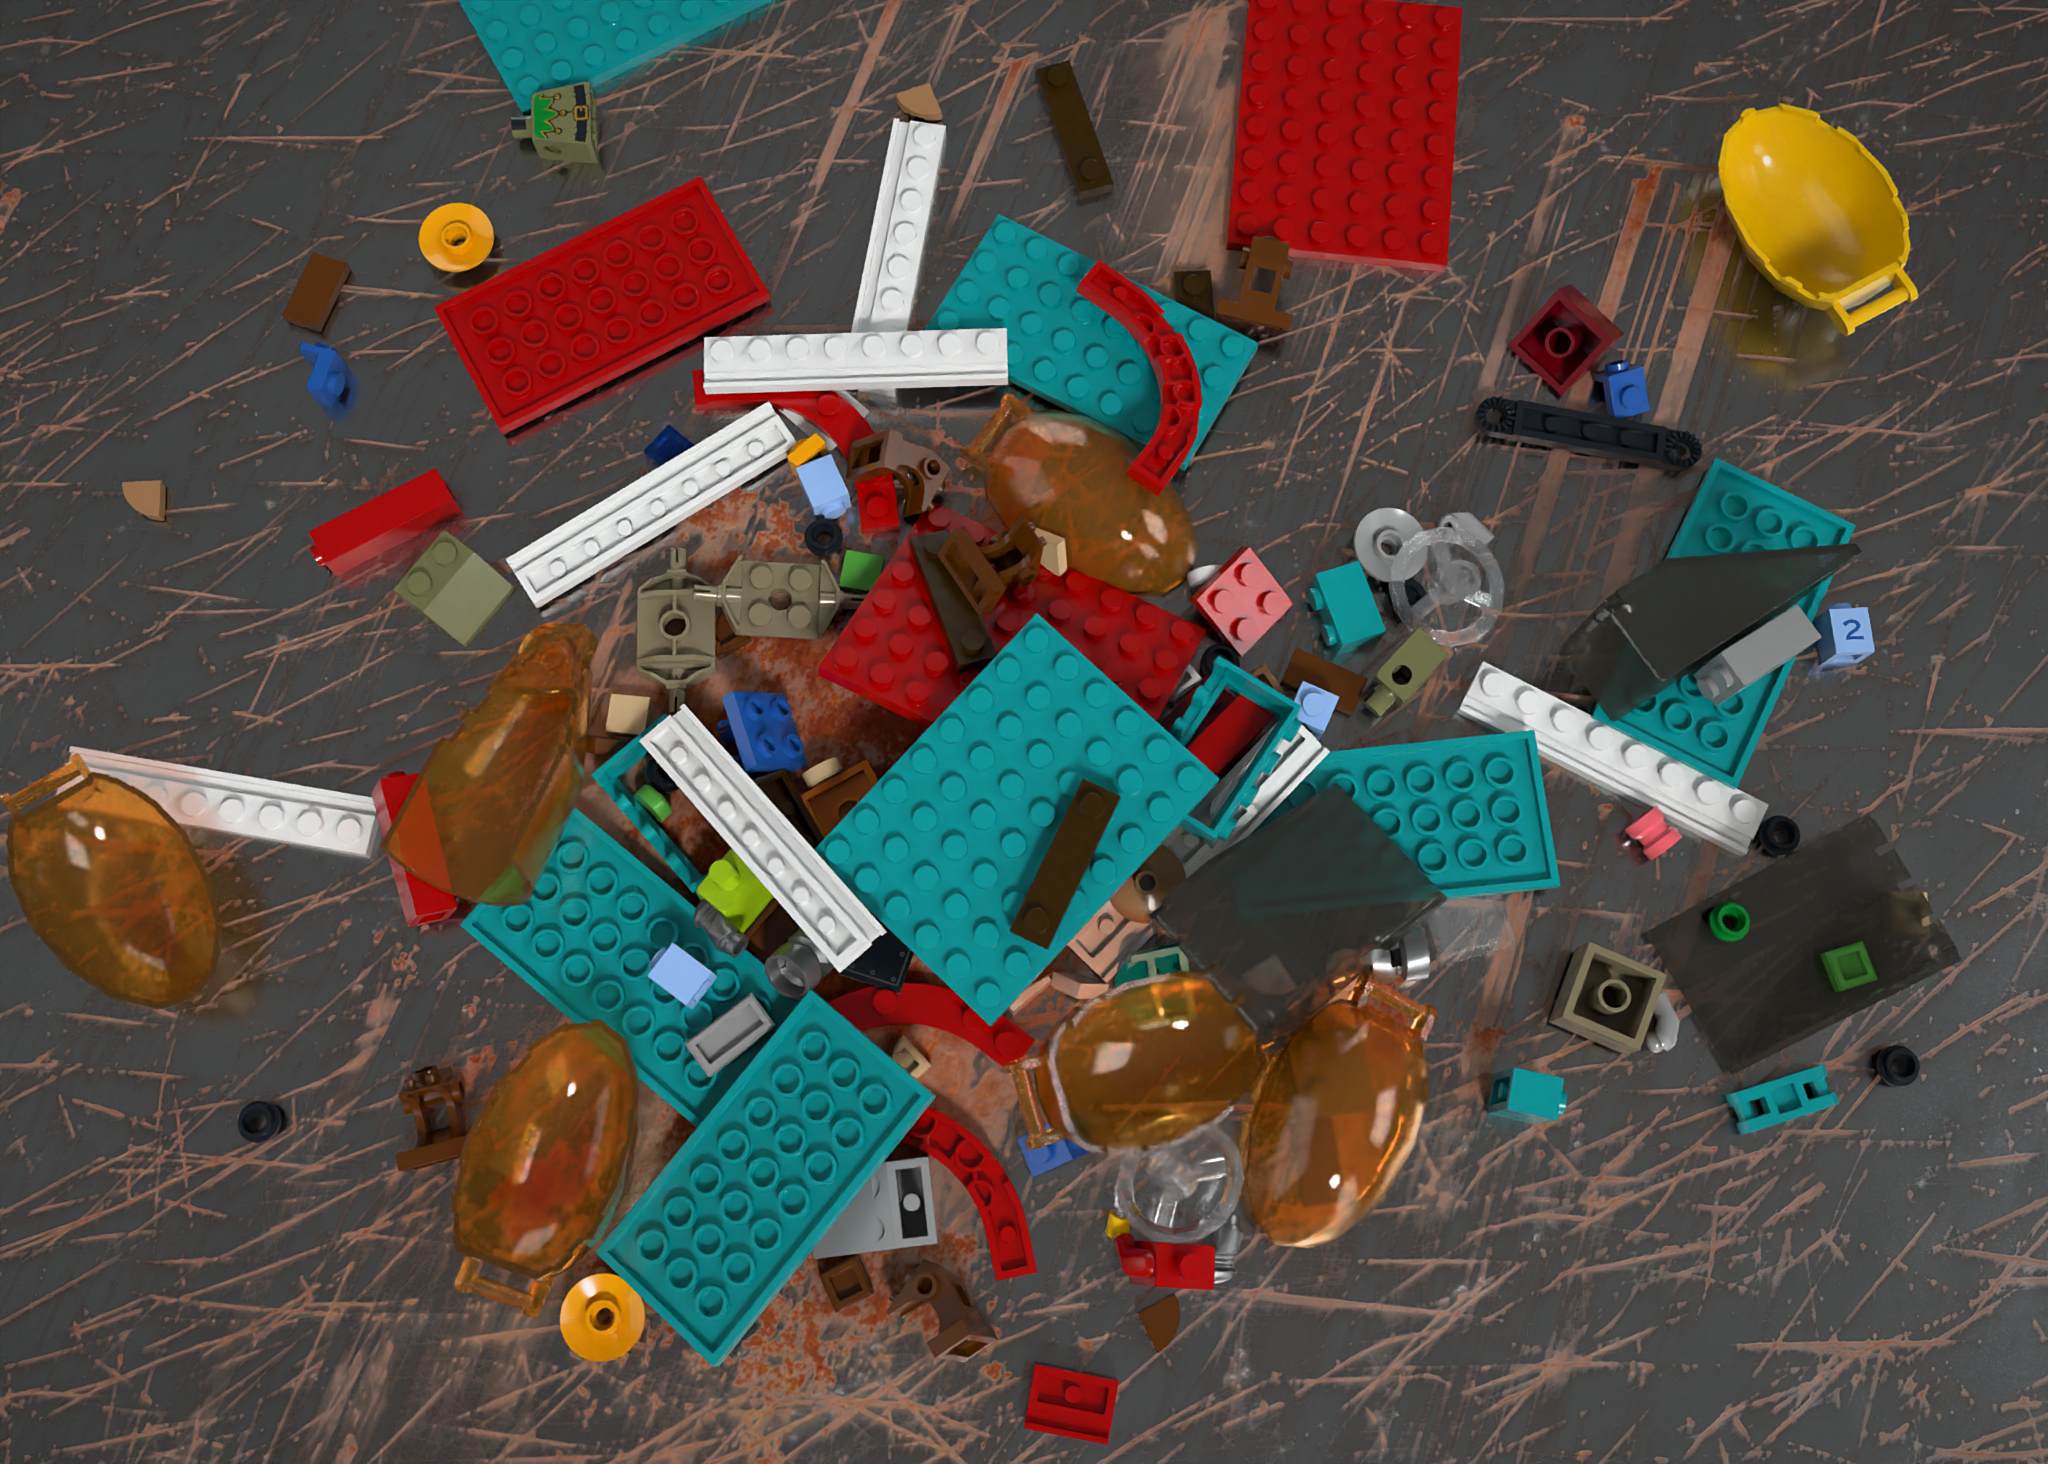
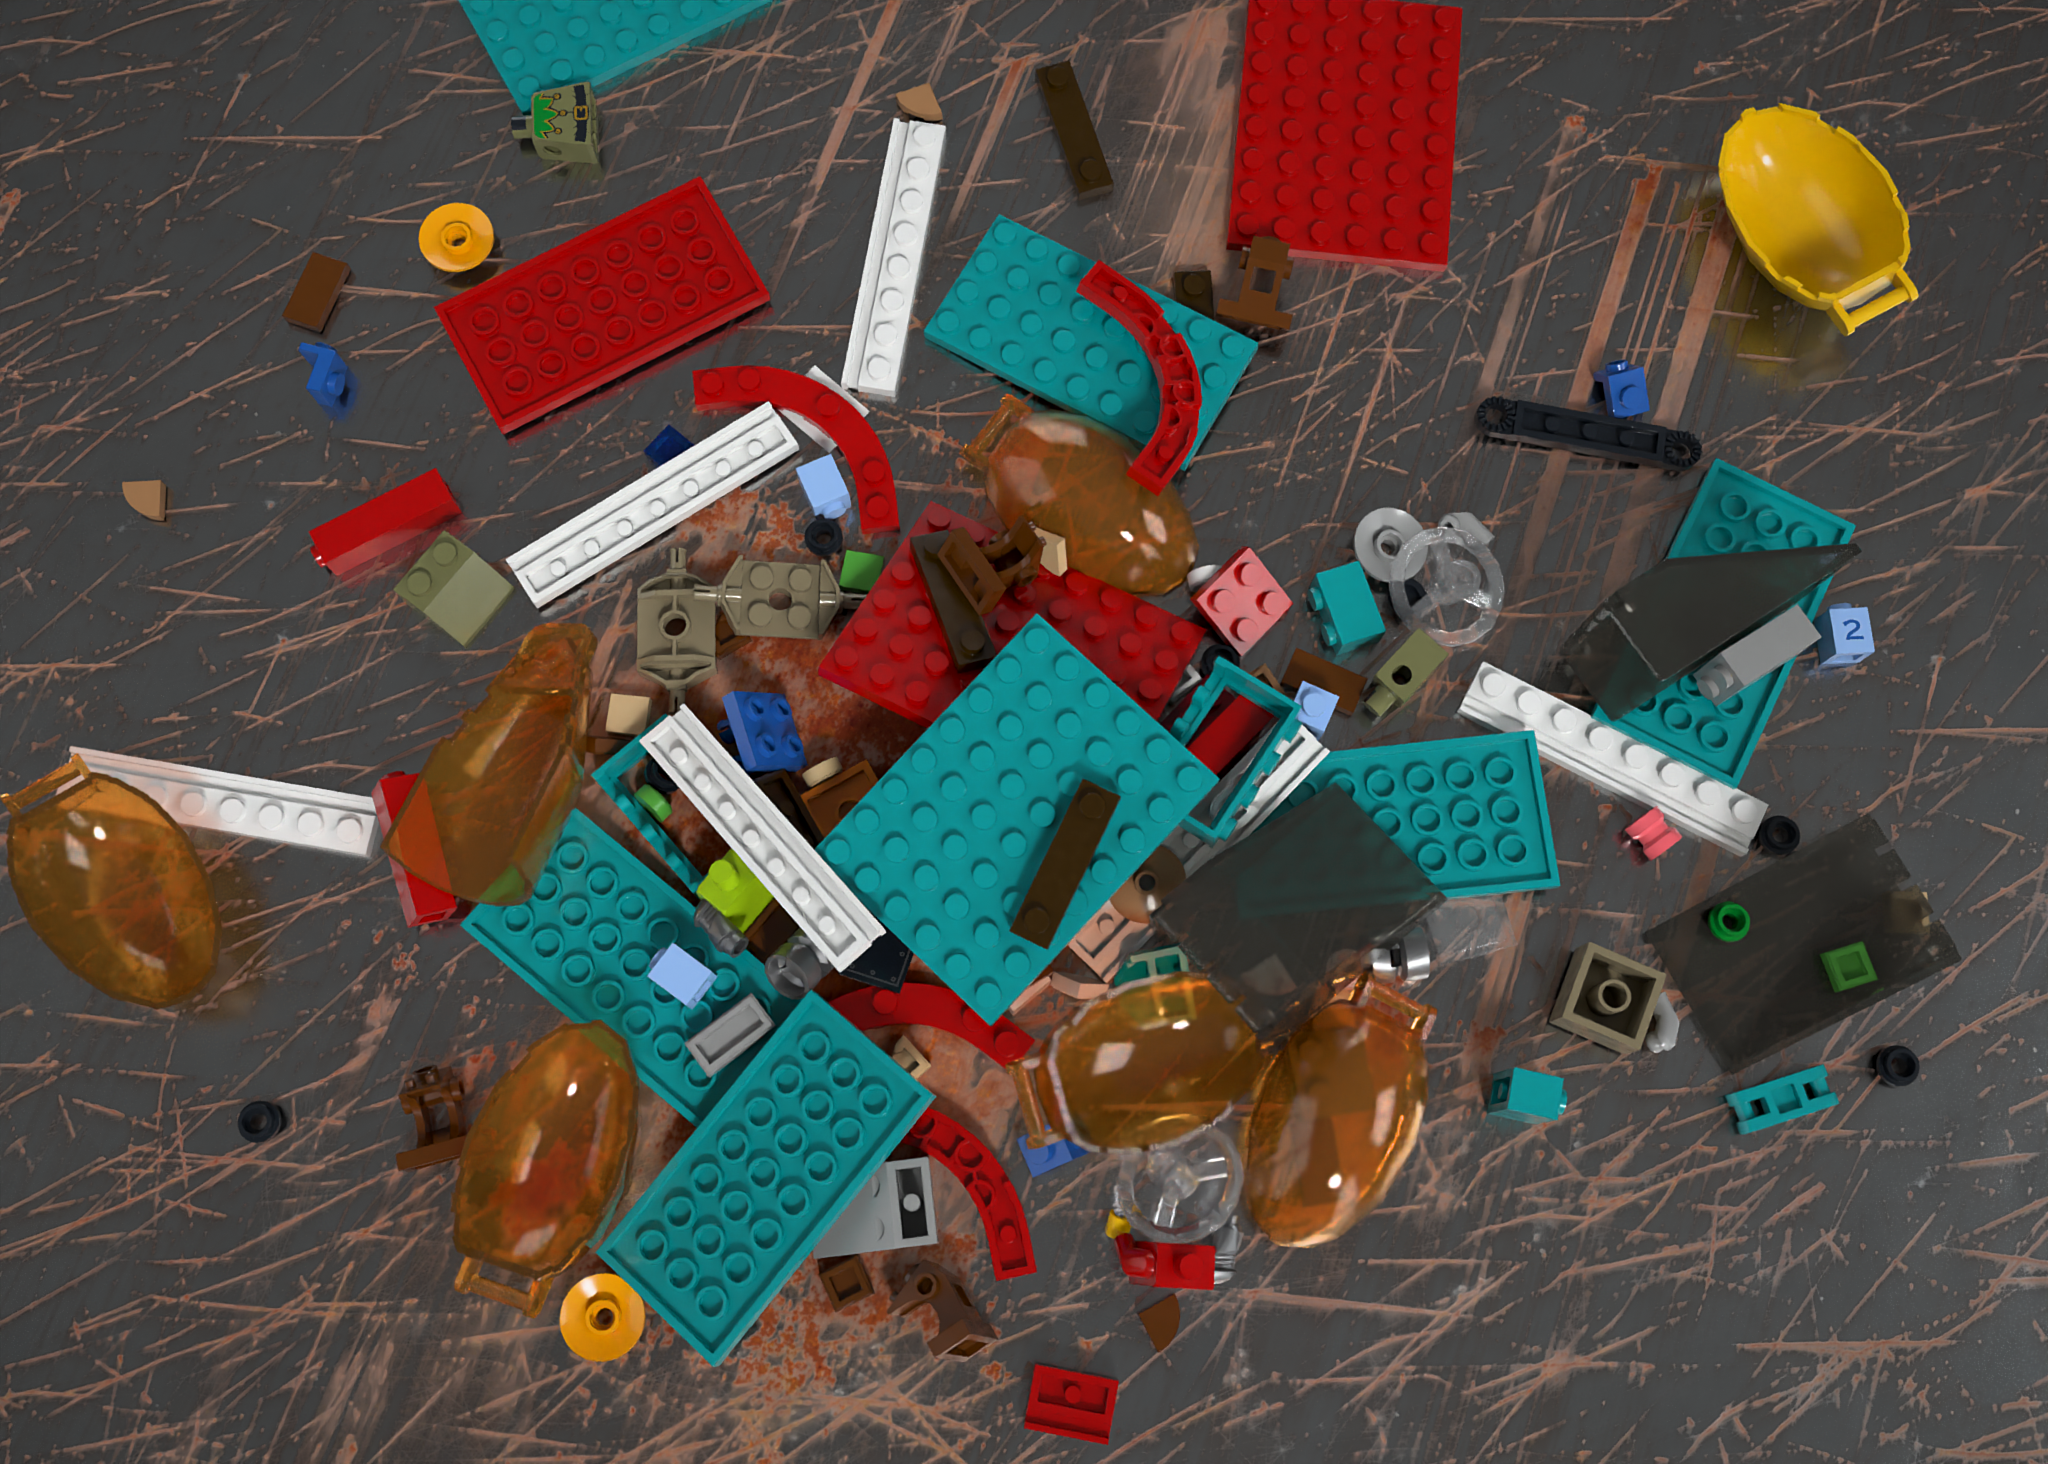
white plate [703,328,1008,394] -> none
light orange plate [787,432,828,478] -> none
reddish brown tile [846,429,950,517] -> none
dark red slope [1508,284,1625,396] -> none

